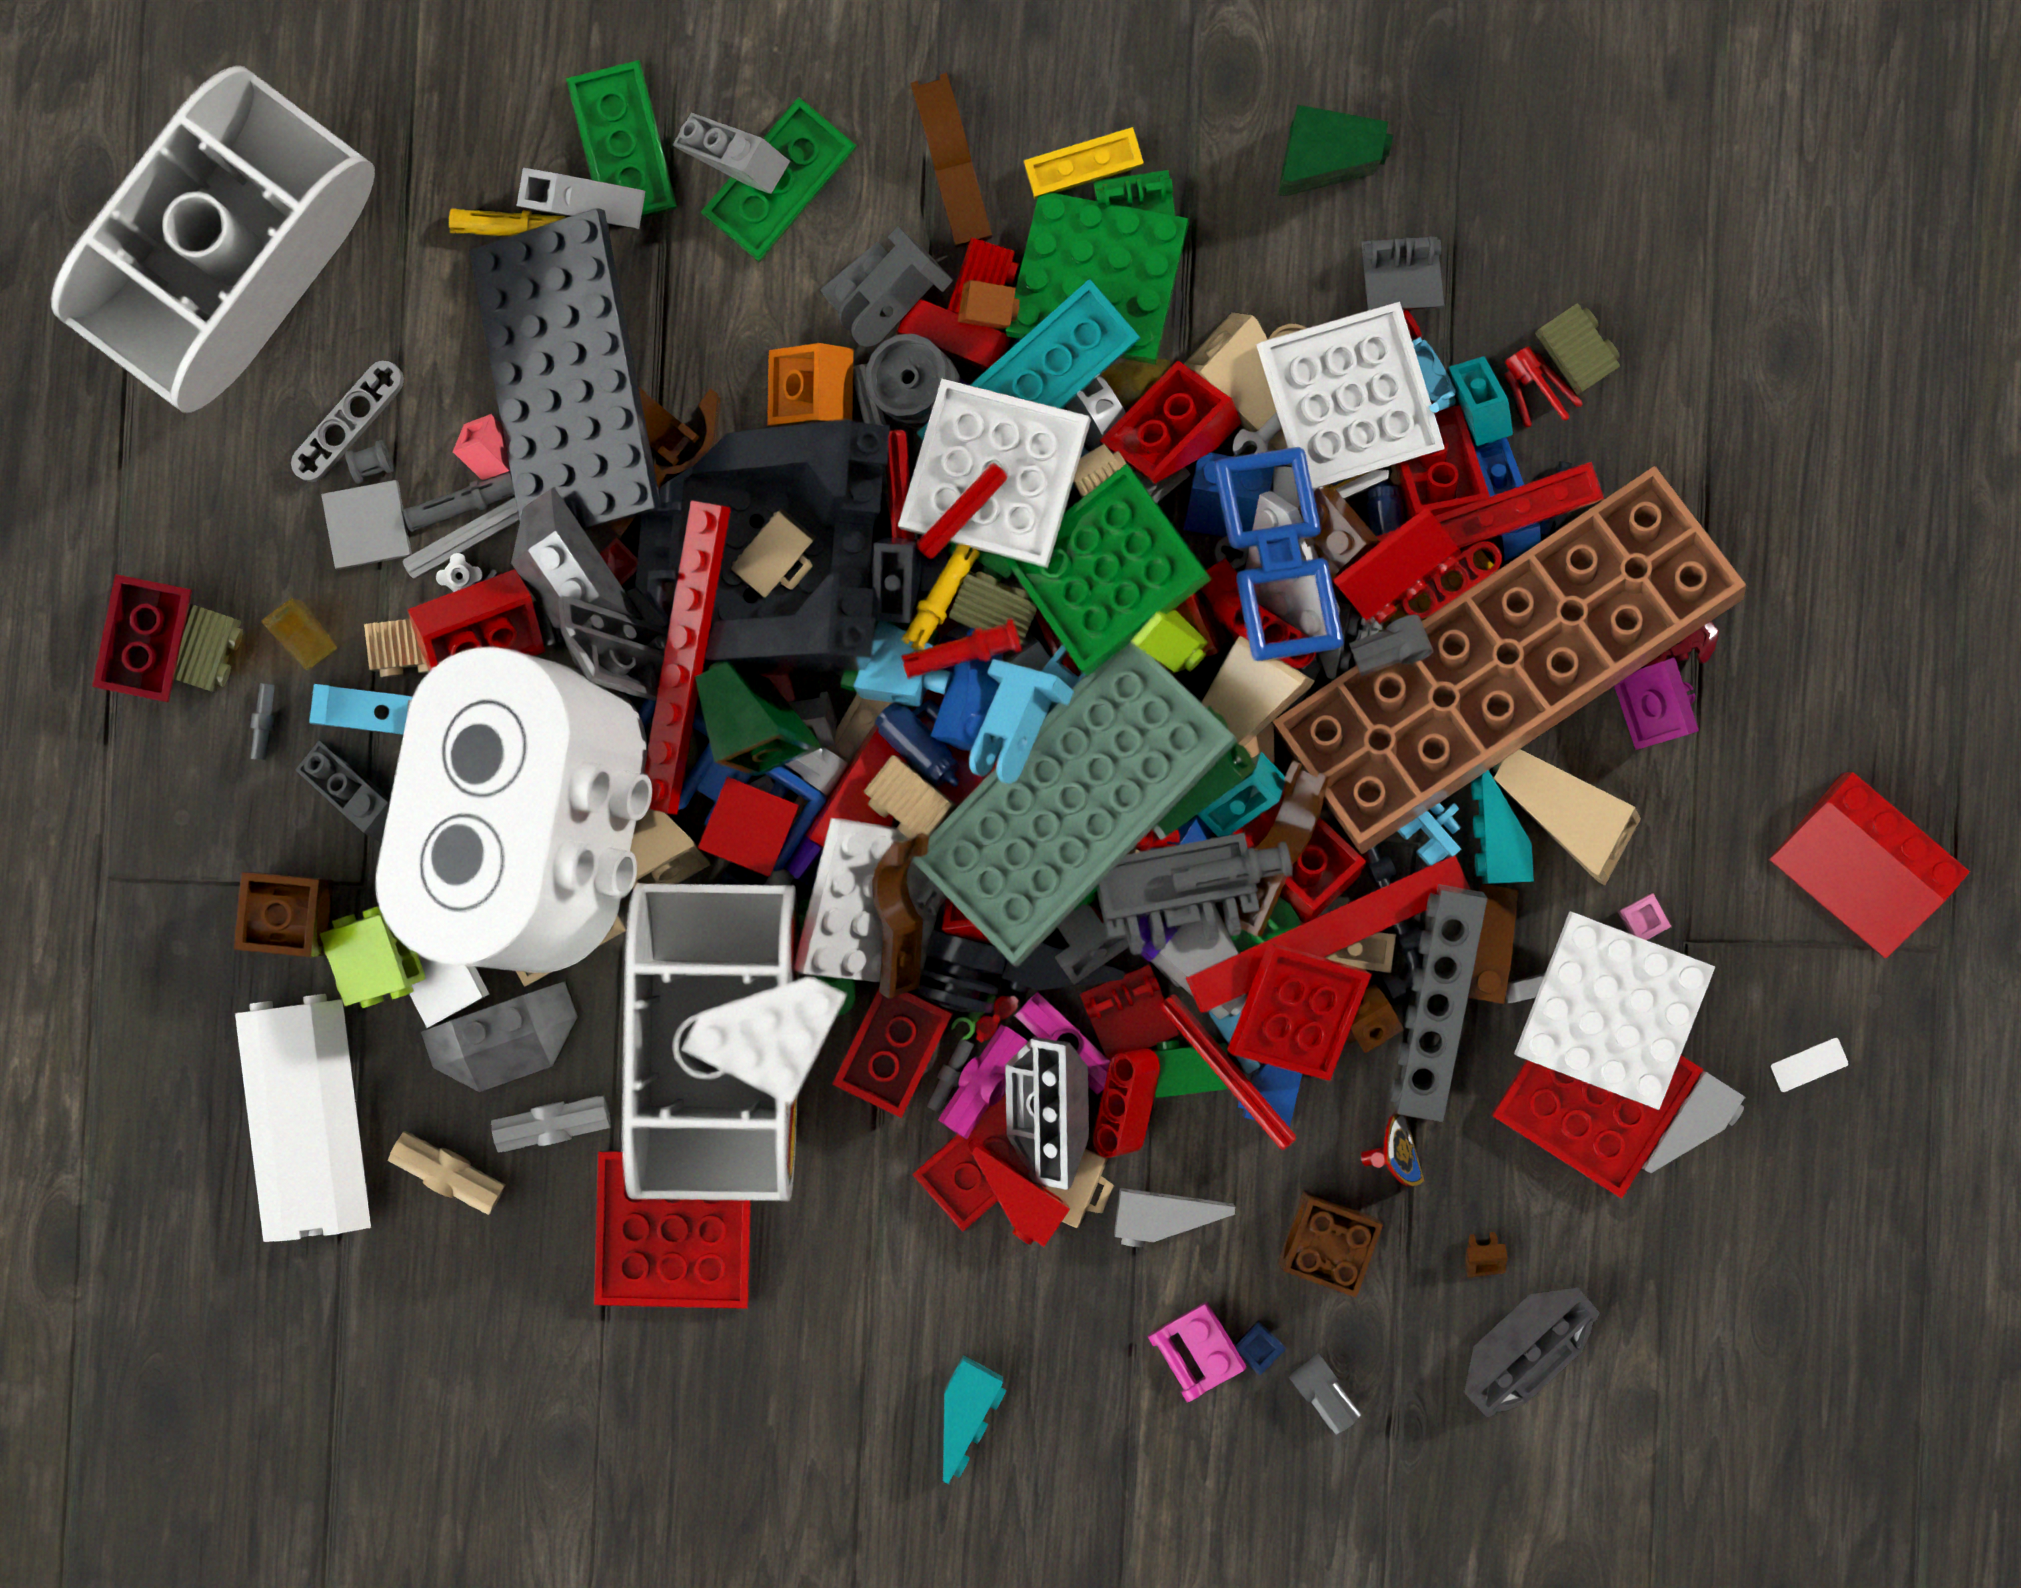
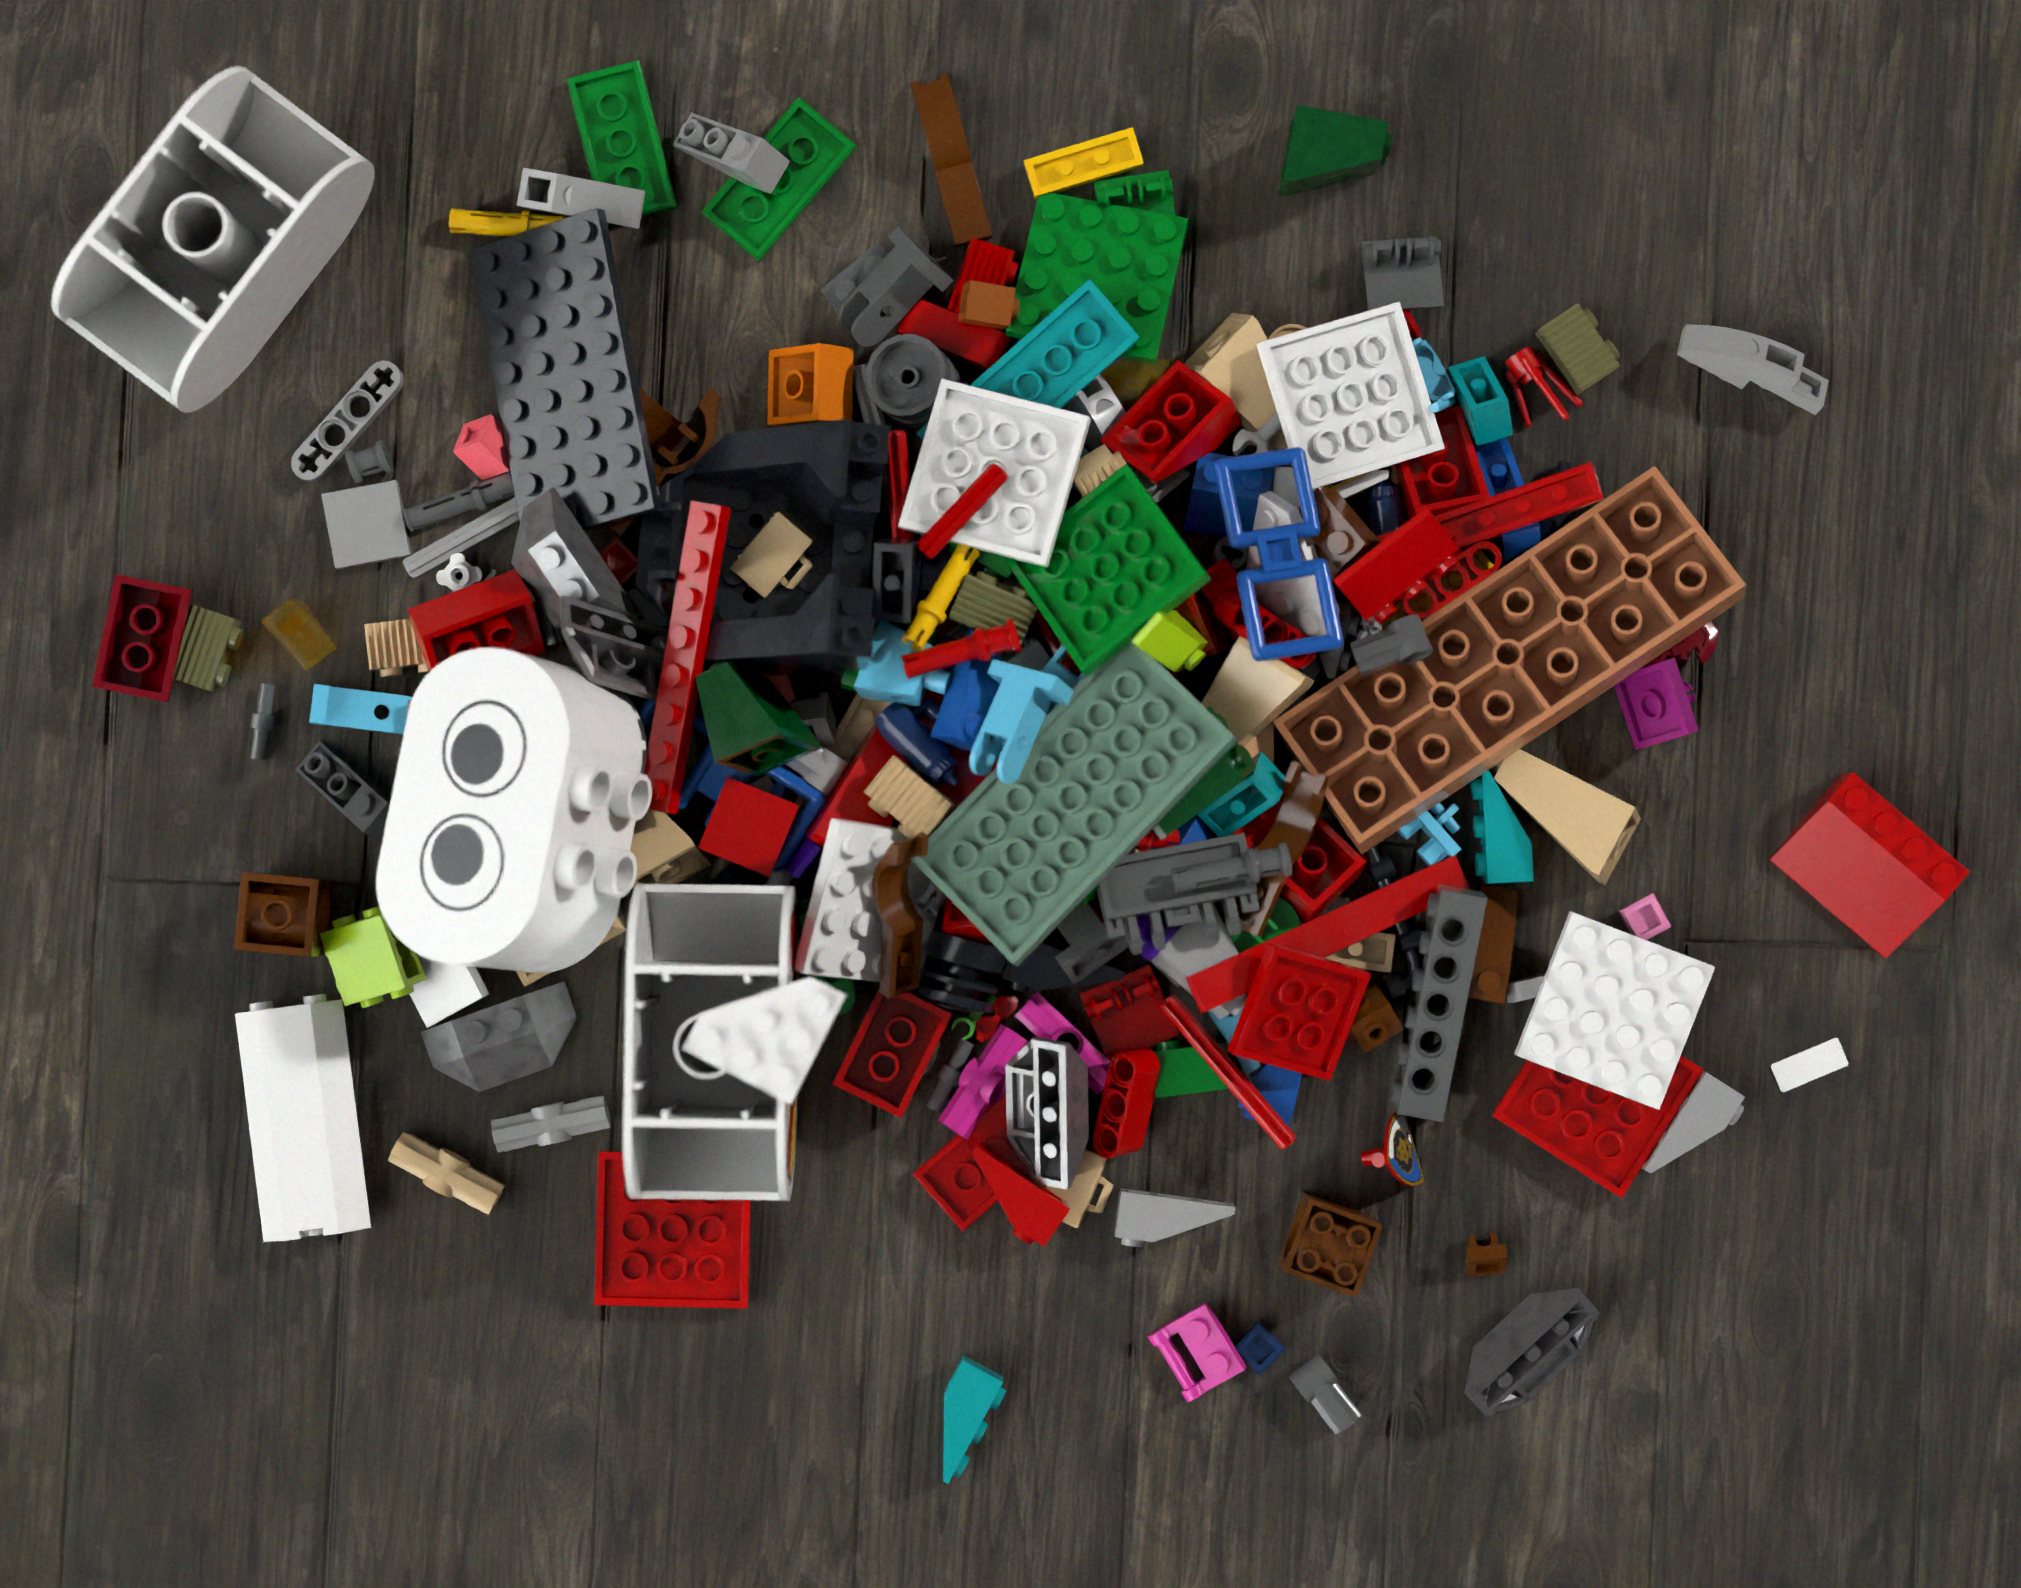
none -> light grey slope [1677,324,1829,415]

